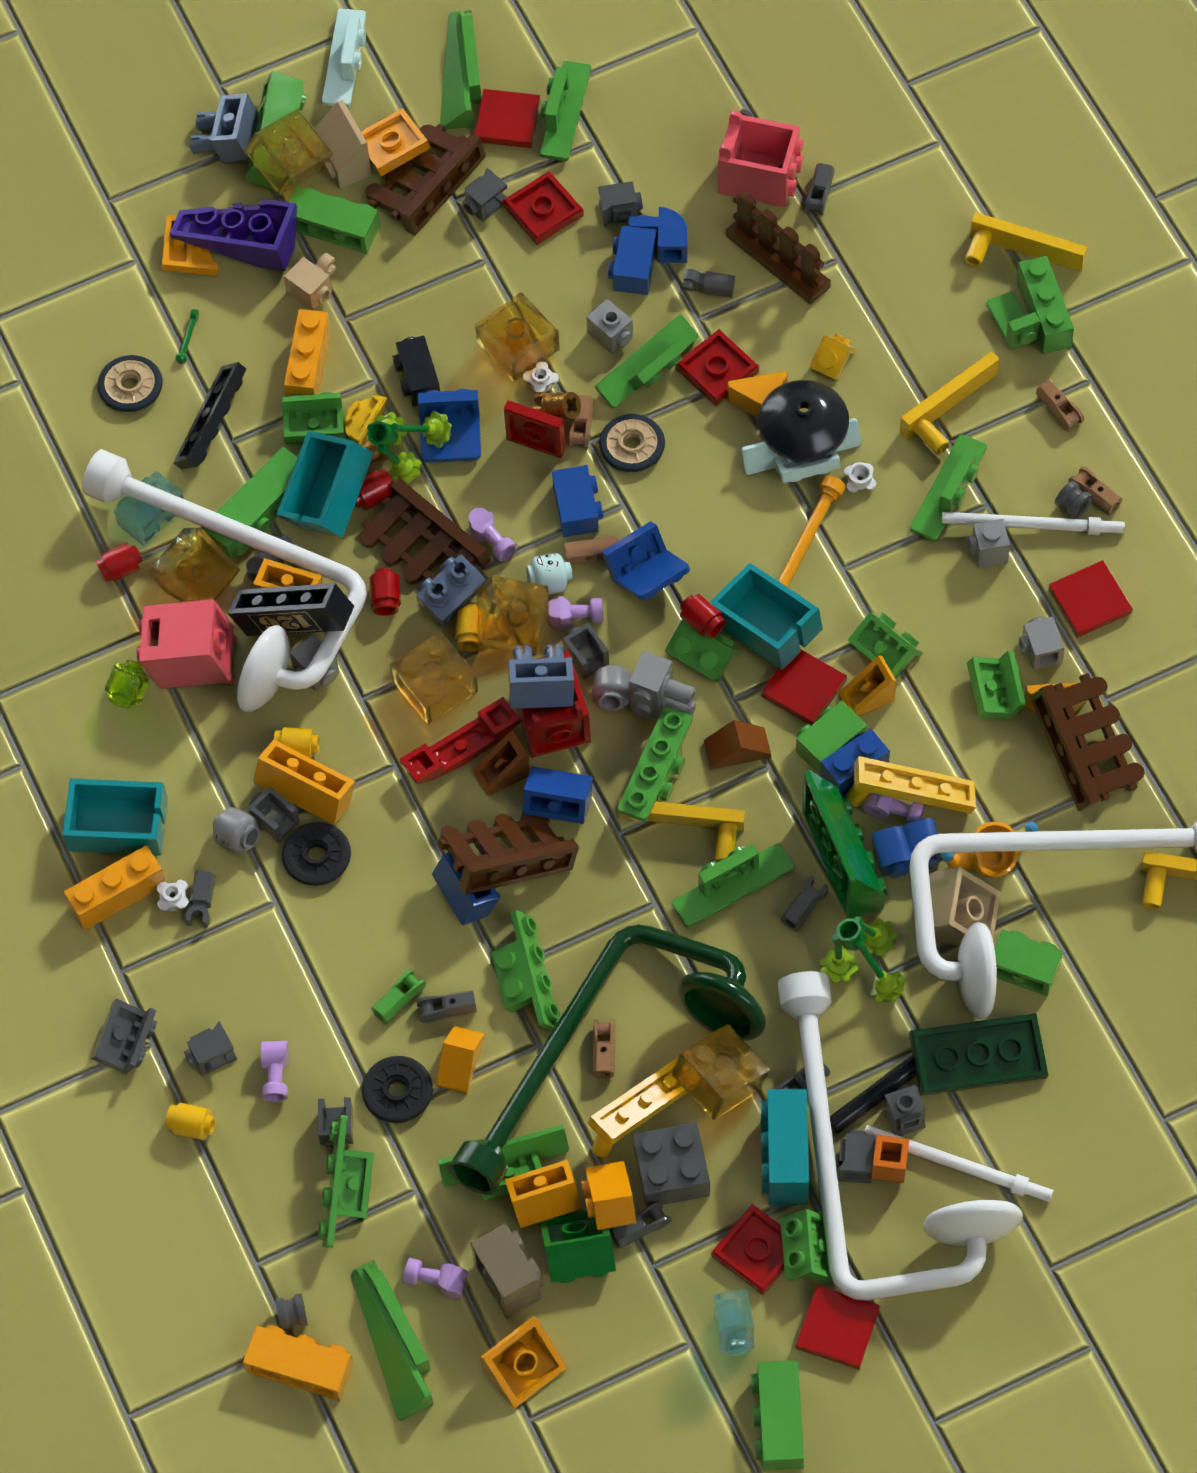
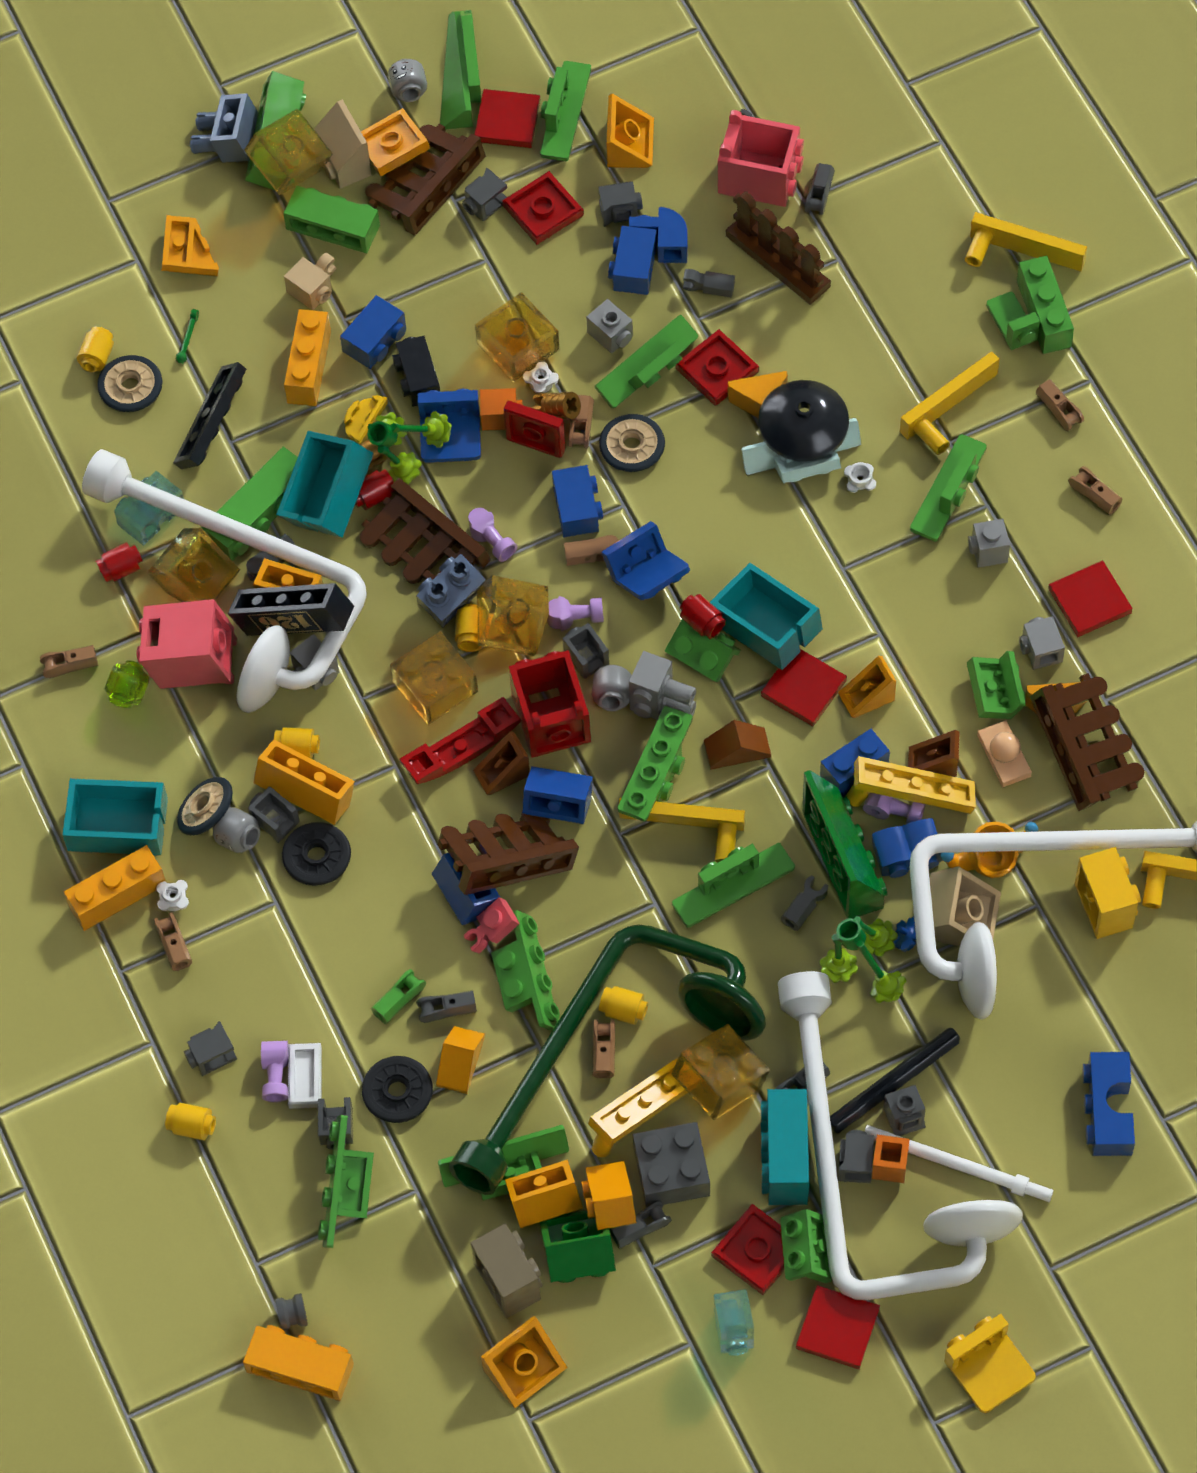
dark grey bracket [91,999,157,1074] -> none
dark purple wedge [170,199,297,271] -> none
dark grey bar [185,871,216,928] -> none
bright green bracket [281,392,345,444] -> none
light aqua bracket [322,9,366,107] -> none
bright green wedge [351,1260,433,1420] -> none
red brick [369,568,401,616] -> none
lavender leg [403,1258,469,1299] -> none
sand blue brick [509,644,574,709] -> none
light aqua head [526,553,573,595] -> none
bright green brick [751,1360,804,1470] -> none
light orange piece [778,475,846,587] -> none
bright green brick [796,701,868,775] -> none
yellow bracket [809,333,856,380] -> none
bright green bracket [847,611,923,679] -> none
dark green tile [909,1013,1049,1096] -> none
white bar [941,511,1125,536] -> none
bright green brick [995,929,1063,997] -> none
dark grey wheel [1054,481,1093,519] -> none
none -> medium nougat bar [40,645,98,678]
none -> yellow brick [77,327,114,372]
none -> medium nougat bar [154,912,192,971]
none -> wheel [177,777,233,836]
none -> white tile [288,1043,322,1109]
none -> blue brick [340,295,406,369]
none -> light grey head [388,59,427,102]
none -> coral plate [463,897,520,954]
none -> orange brick [480,388,523,431]
none -> yellow brick [599,986,648,1025]
none -> light orange slope [606,93,654,168]
none -> blue plant [894,916,916,952]
none -> dark orange slope [908,730,960,777]
none -> yellow bracket [944,1314,1036,1413]
none -> light nougat tile [977,720,1032,788]
none -> yellow brick [1074,847,1141,939]
none -> blue arch [1082,1052,1135,1156]

